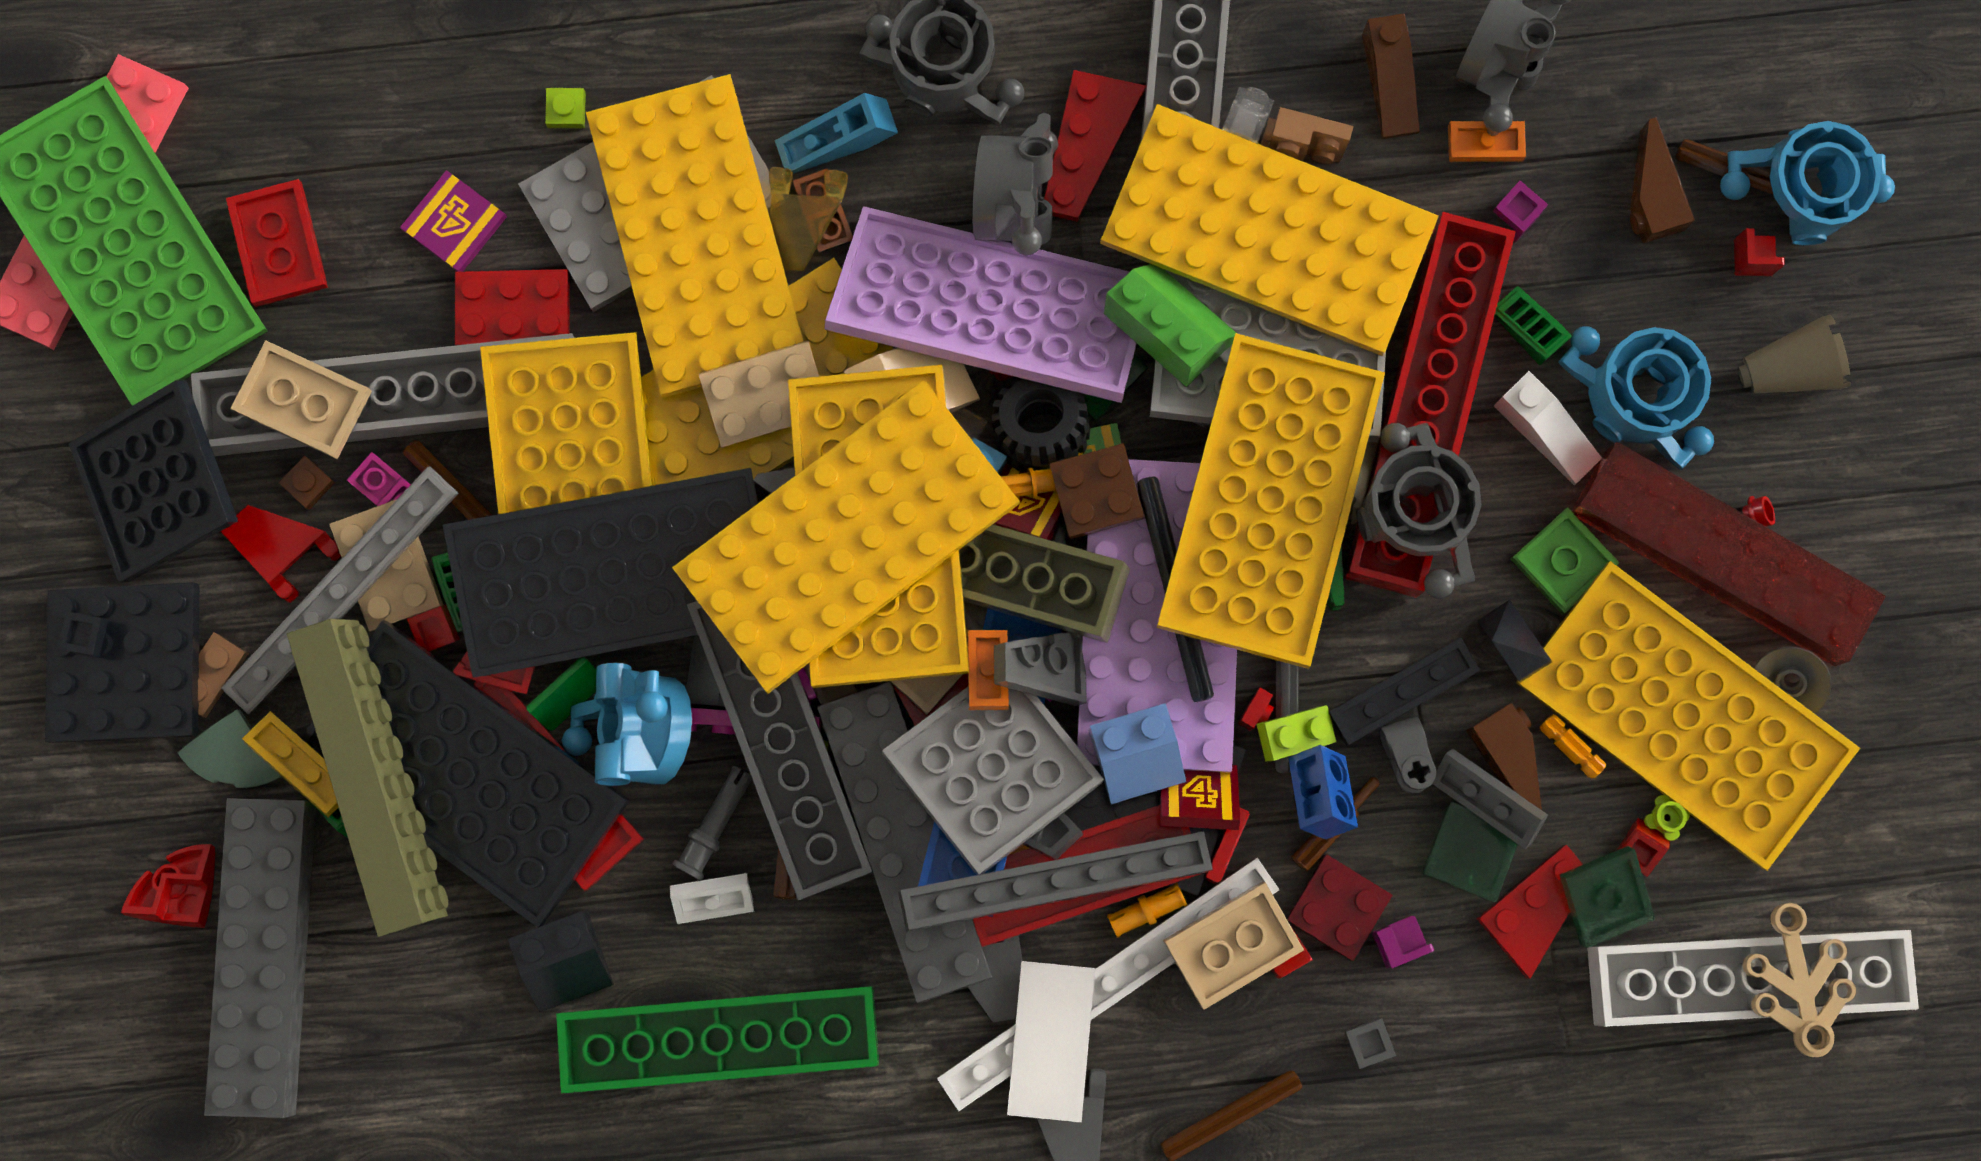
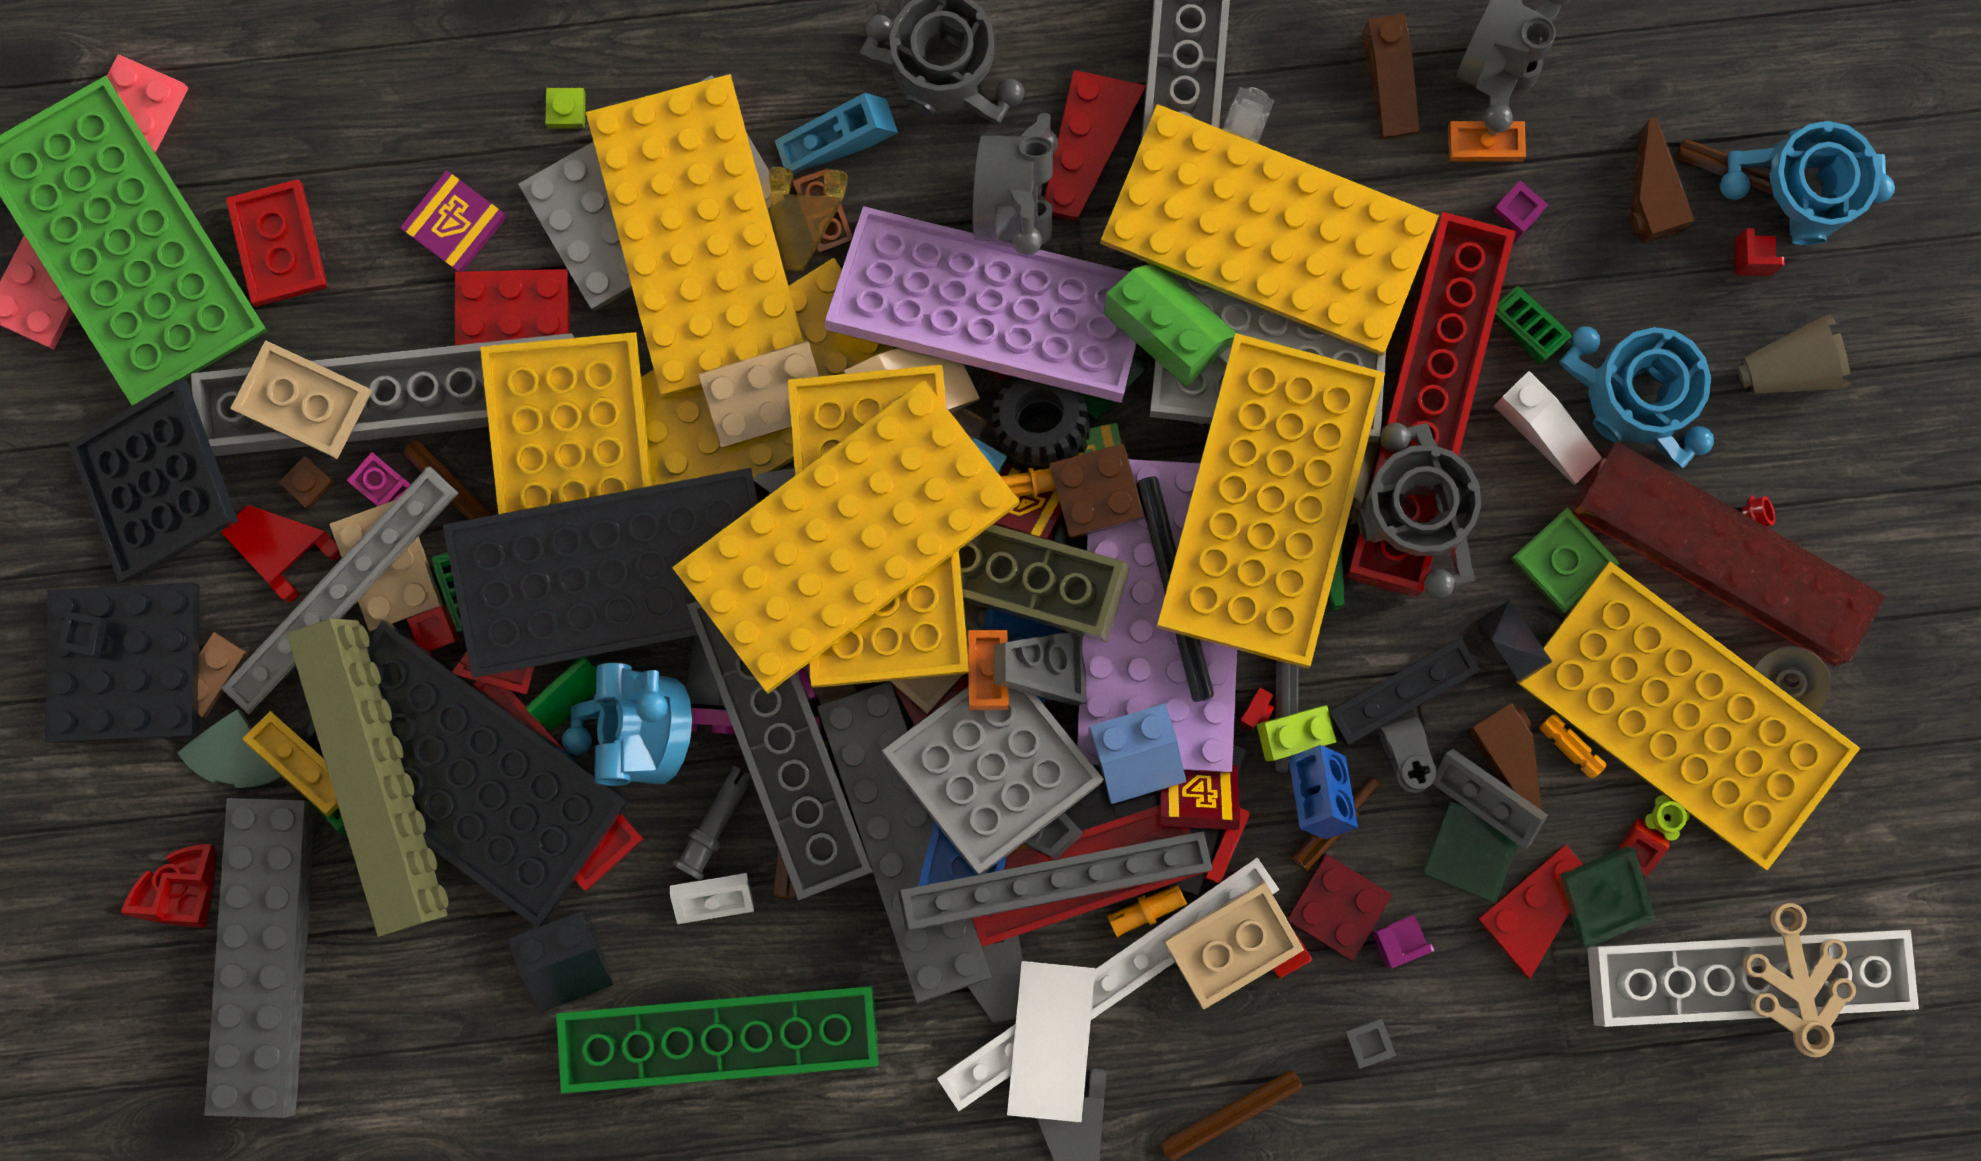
medium nougat plate [1261,107,1354,164] -> none

